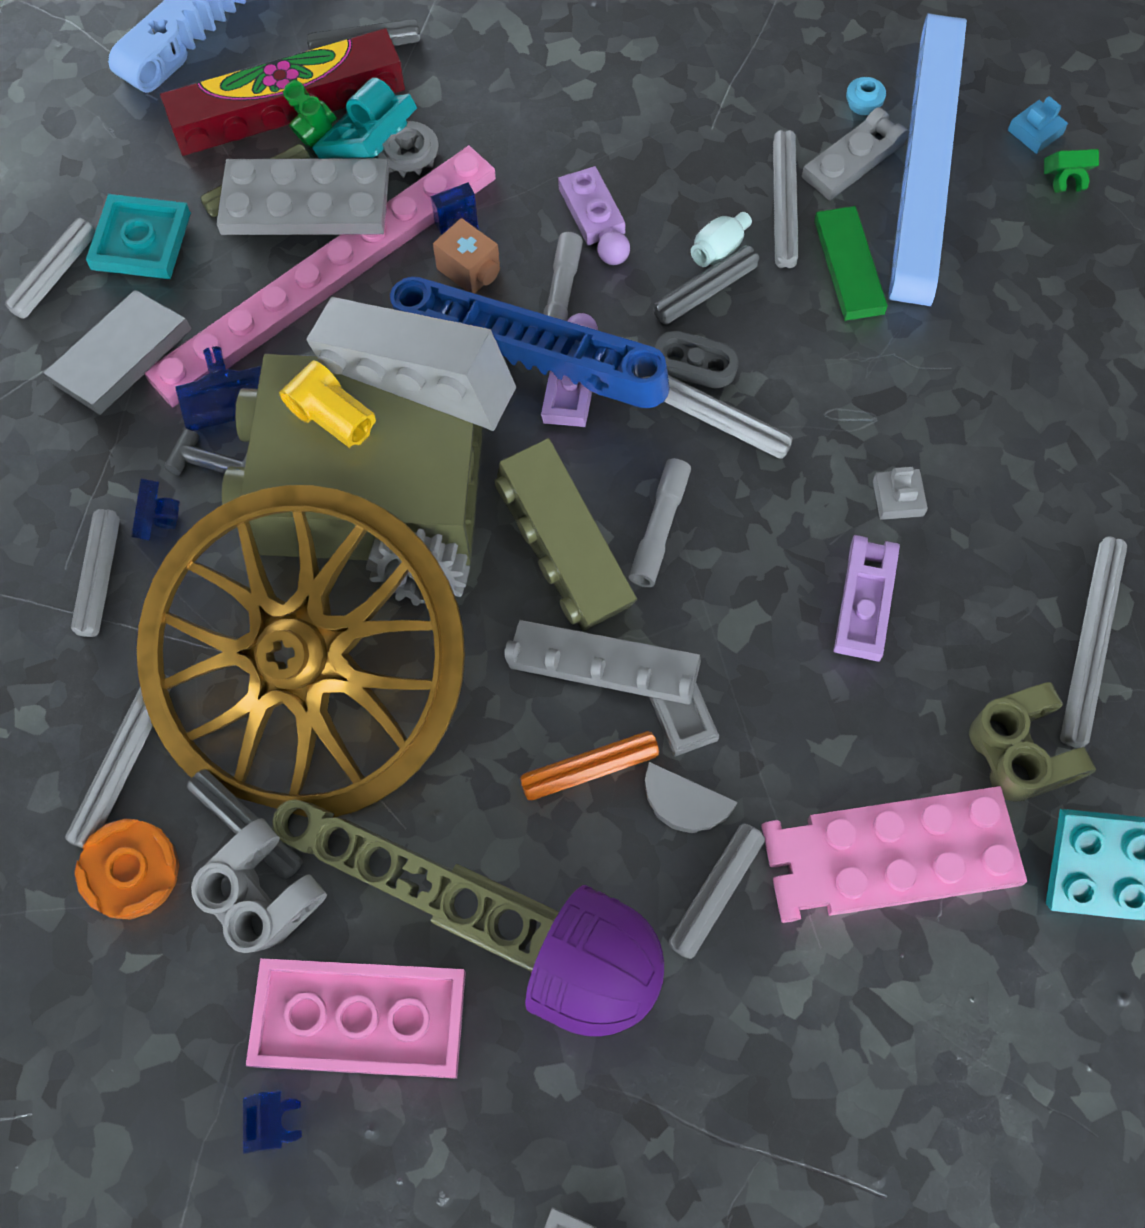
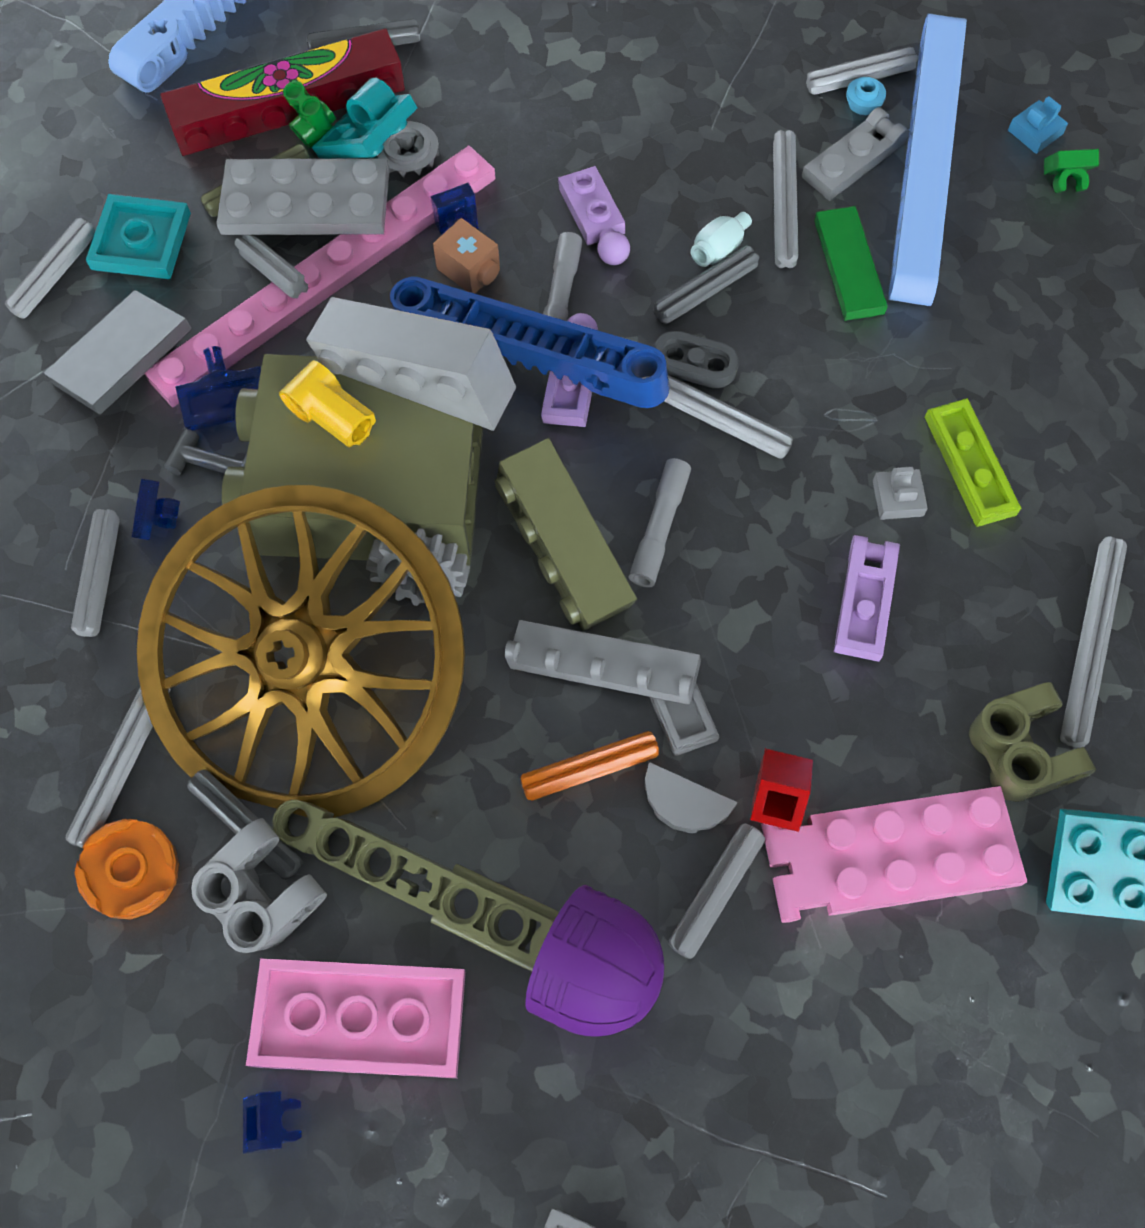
none -> light grey axle [235,235,308,298]
none -> red brick [750,748,813,832]
none -> light grey axle [806,46,918,95]
none -> lime tile [924,398,1022,527]

